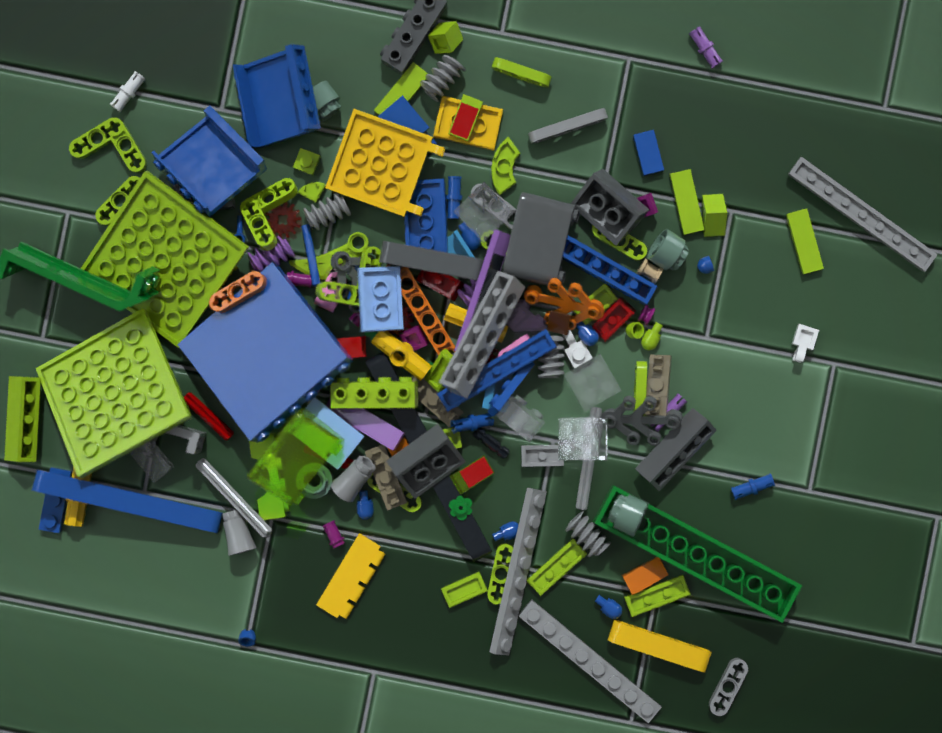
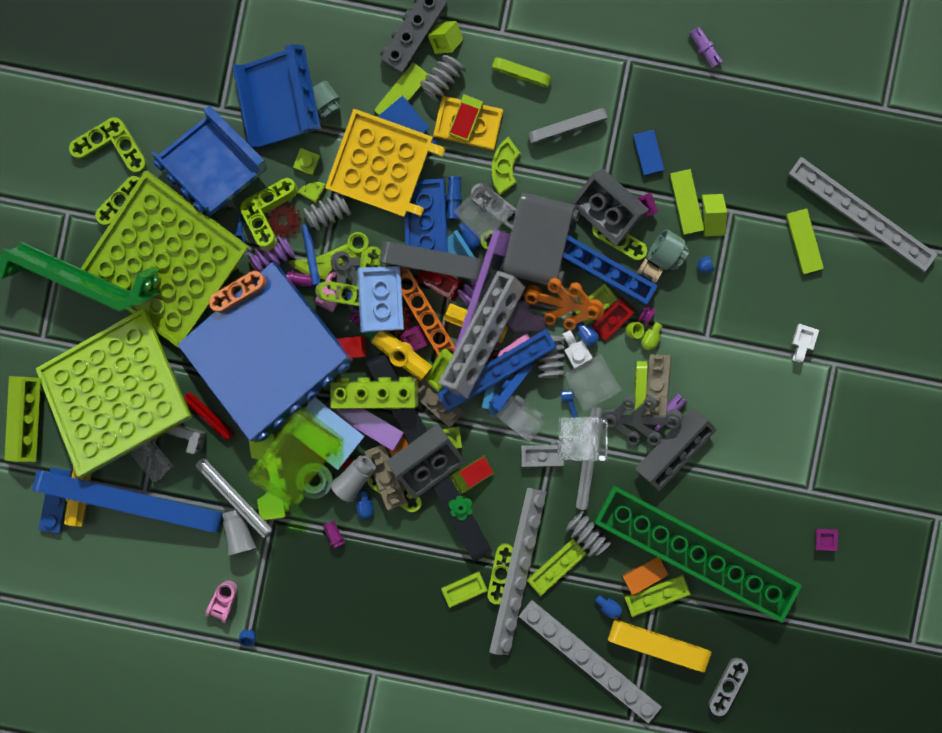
white pin [110,71,146,112] -> none
yellow windscreen [316,533,386,619] -> none
blue pin [450,413,494,433] -> none
black axle [473,427,510,459] -> none
blue cylinder [492,521,519,541] -> none
reddish brown slope [547,310,572,335] -> none
sand green piece [608,494,649,537] -> none
blue pin [731,473,775,500] -> none
none -> bright pink piece [205,580,238,623]
none -> blue hand [561,390,578,419]
none -> magenta plate [815,528,838,551]

